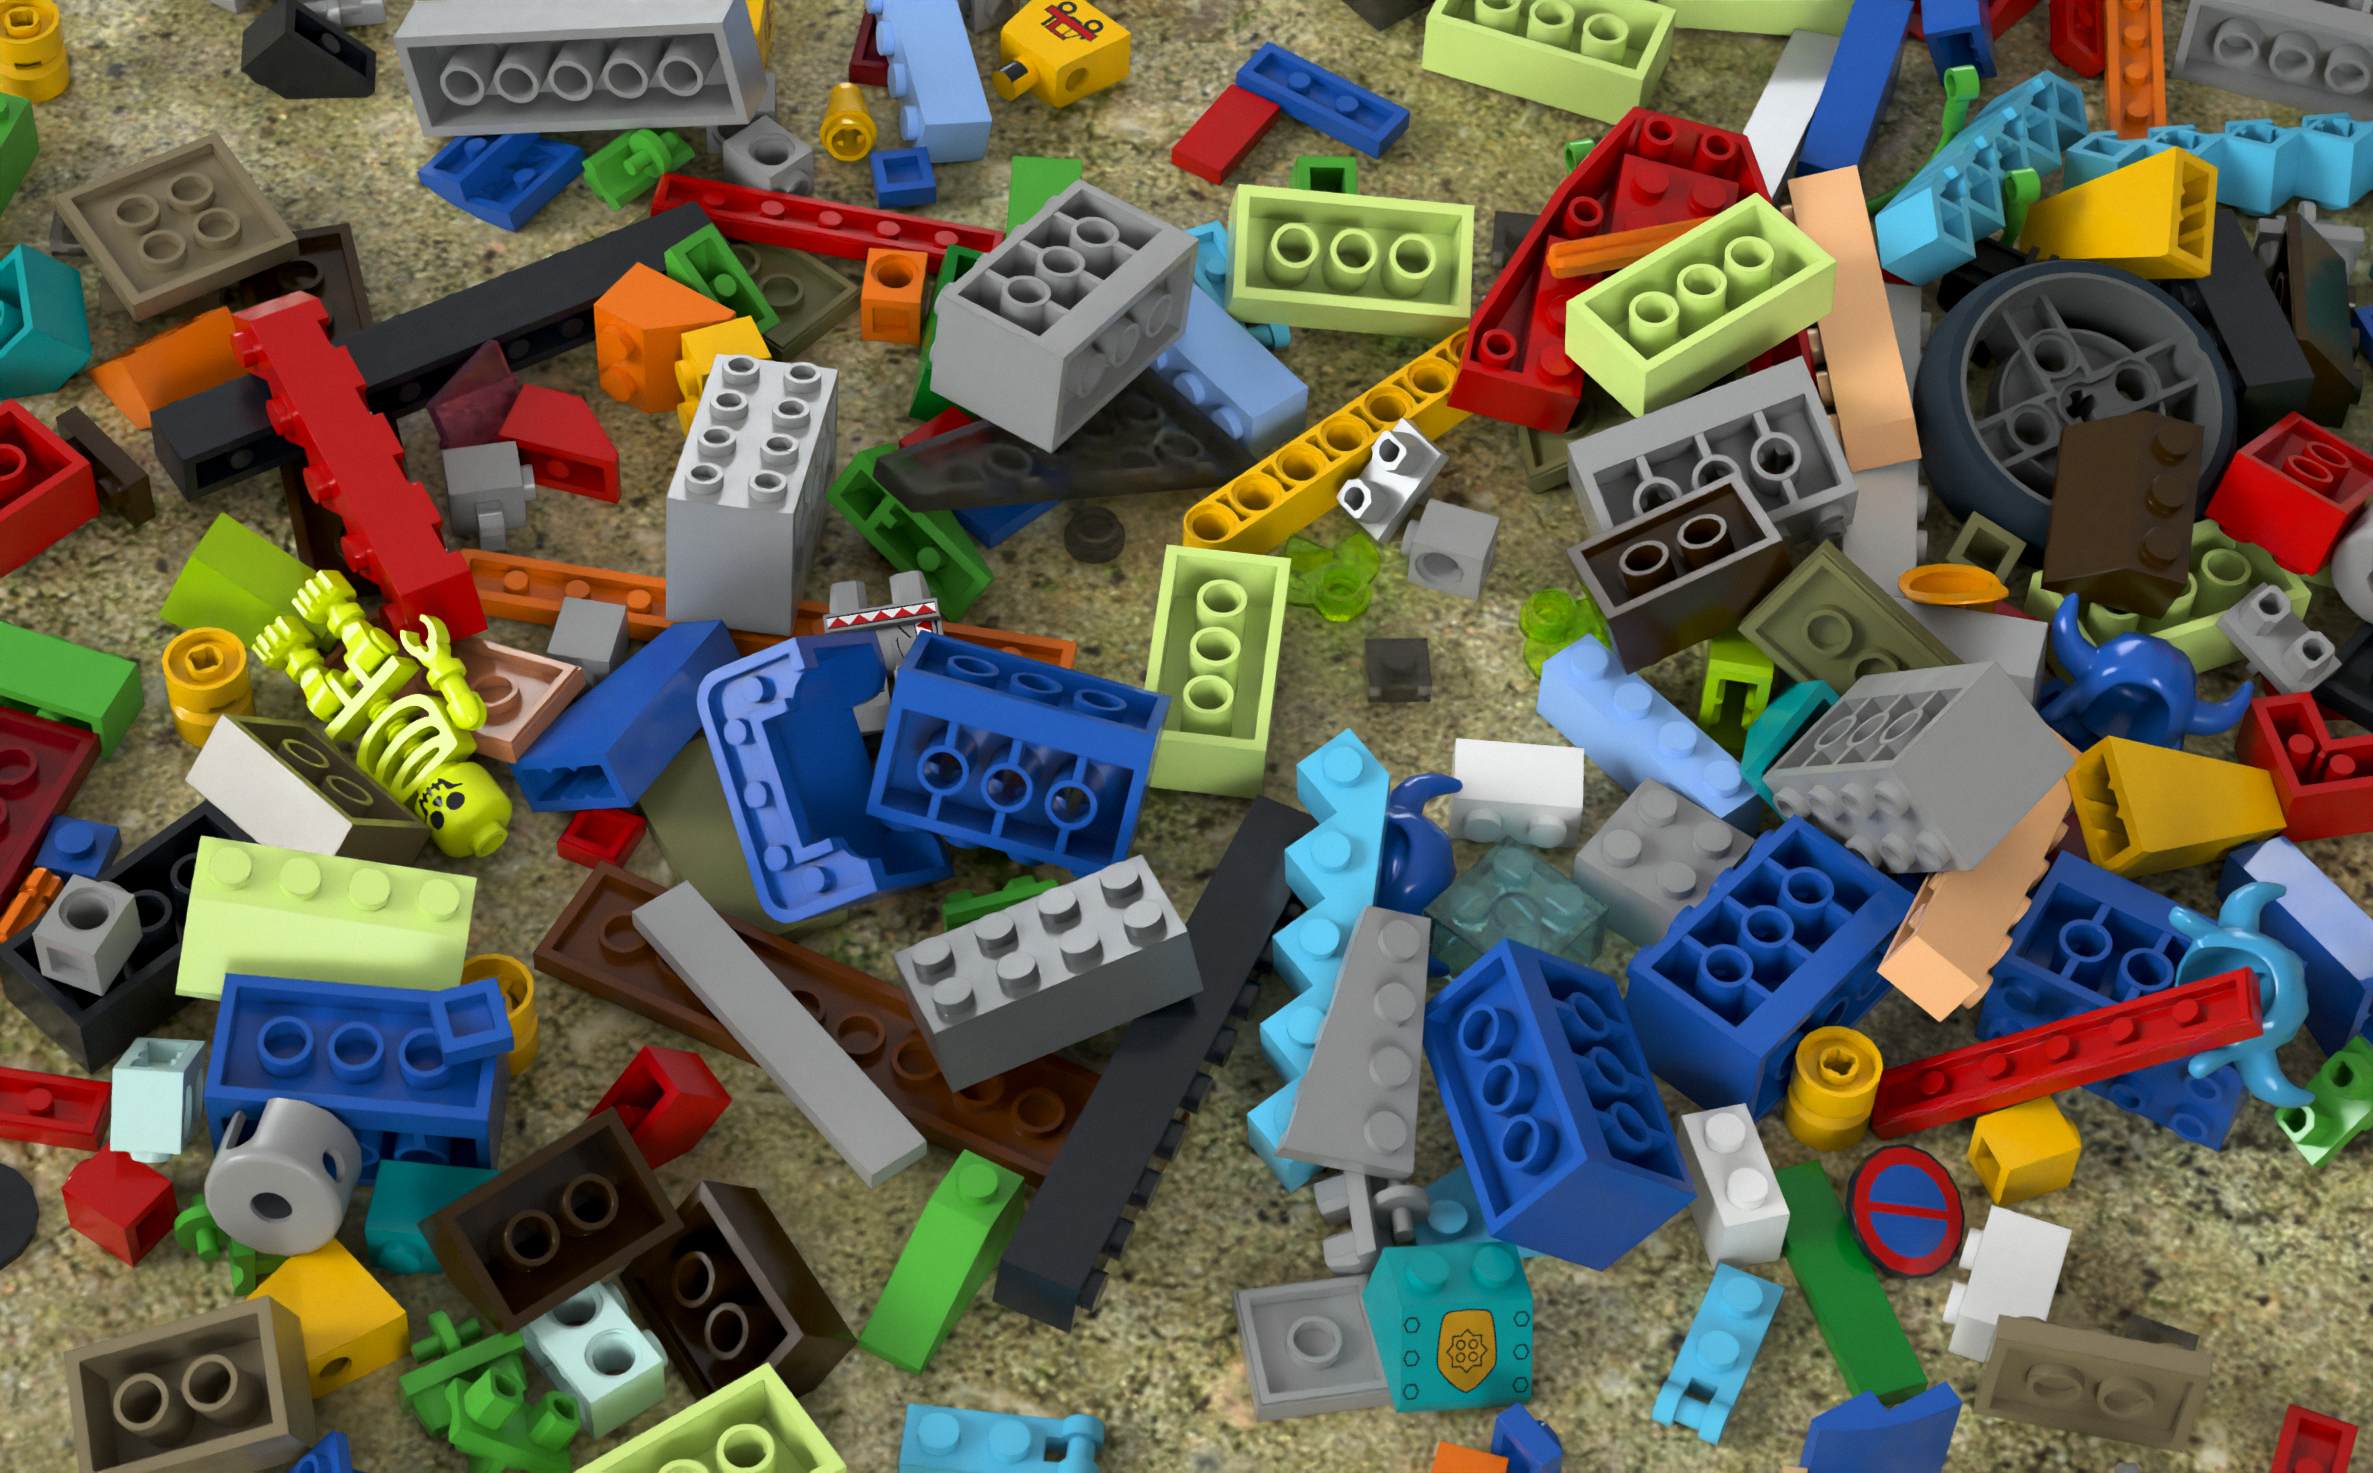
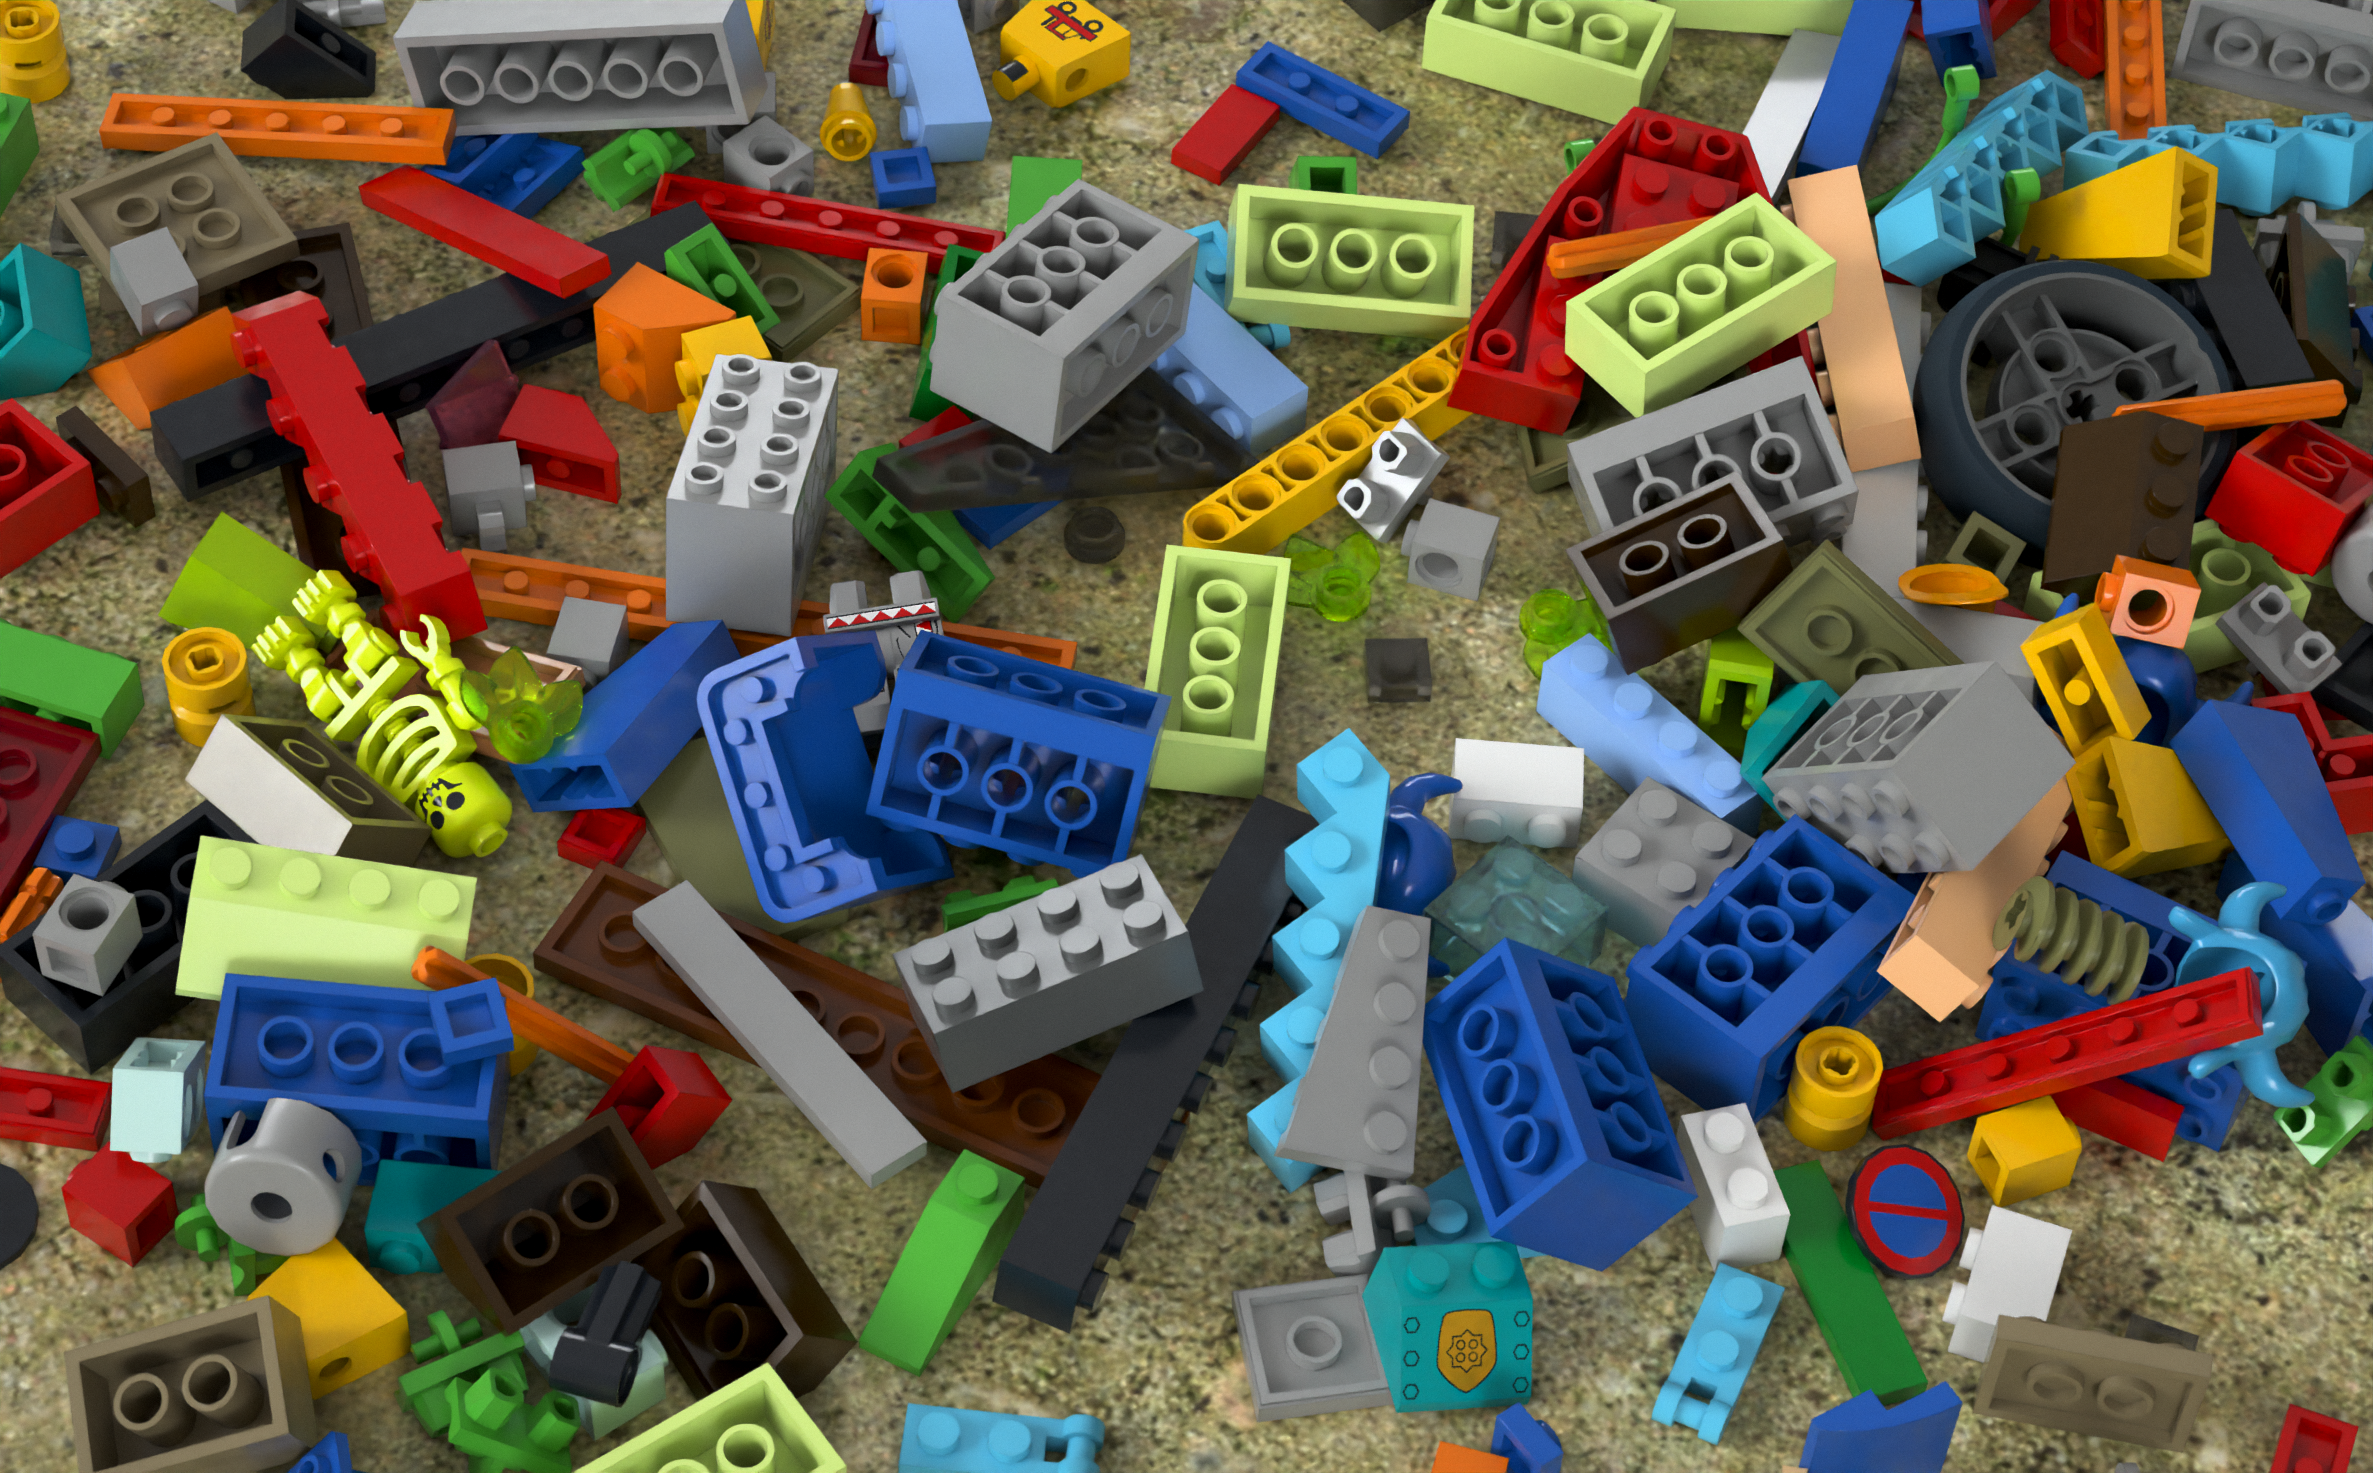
none -> orange plate [99,93,457,165]
none -> light grey brick [110,227,198,337]
none -> red tile [358,164,612,299]
none -> orange axle [411,946,636,1085]
none -> clear neon green plate [459,646,583,764]
none -> black piece [549,1261,662,1408]
none -> olive piece [1992,875,2149,1005]
none -> yellow brick [2020,602,2152,758]
none -> red tile [2043,1077,2185,1162]
none -> orange brick [2094,554,2202,649]
none -> orange axle [2111,379,2347,432]
none -> blue slope [2169,699,2366,926]

